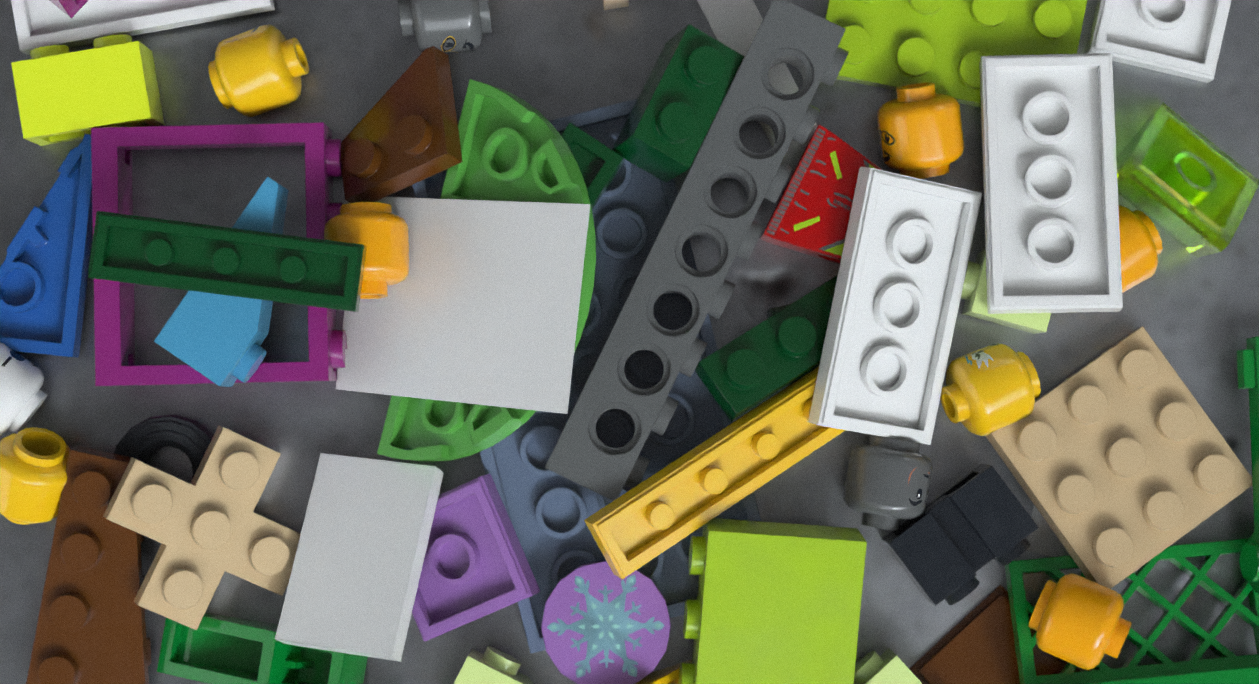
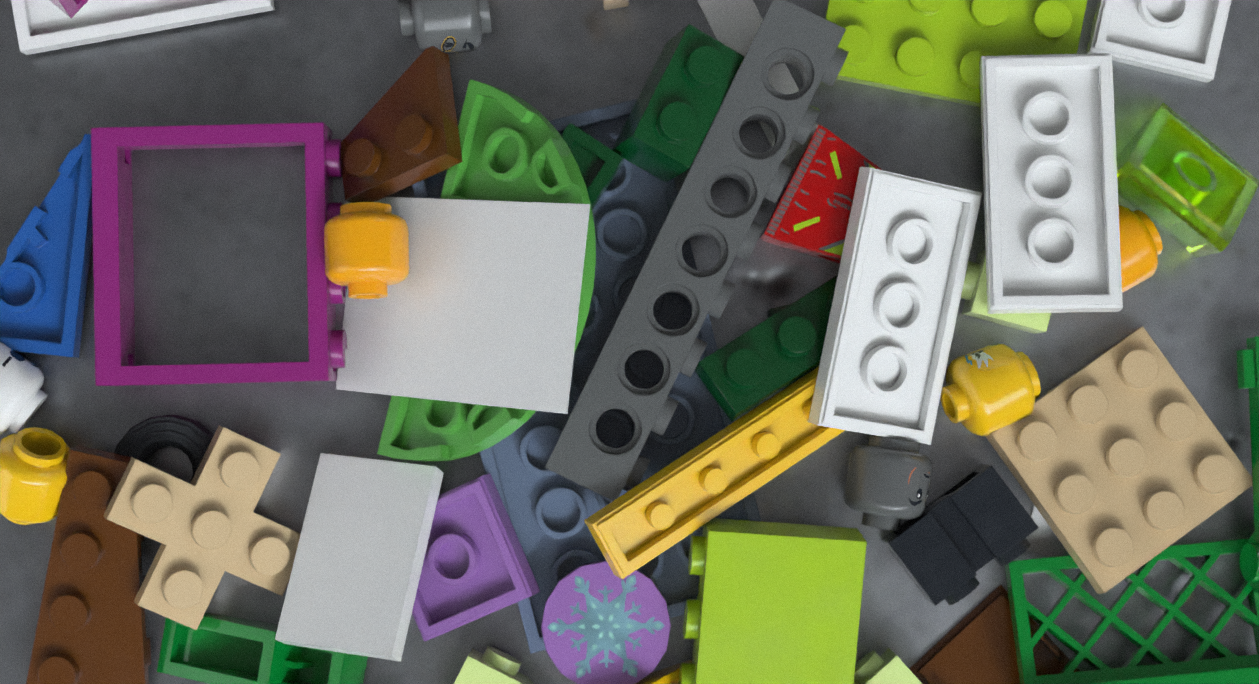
neon yellow piece [11,34,165,146] -> none
dark green tile [88,211,367,312] -> none
dark azure slope [154,176,289,387] -> none
yellow head [208,24,309,117] -> none
light orange head [877,82,964,179] -> none
light orange head [1028,573,1132,670] -> none

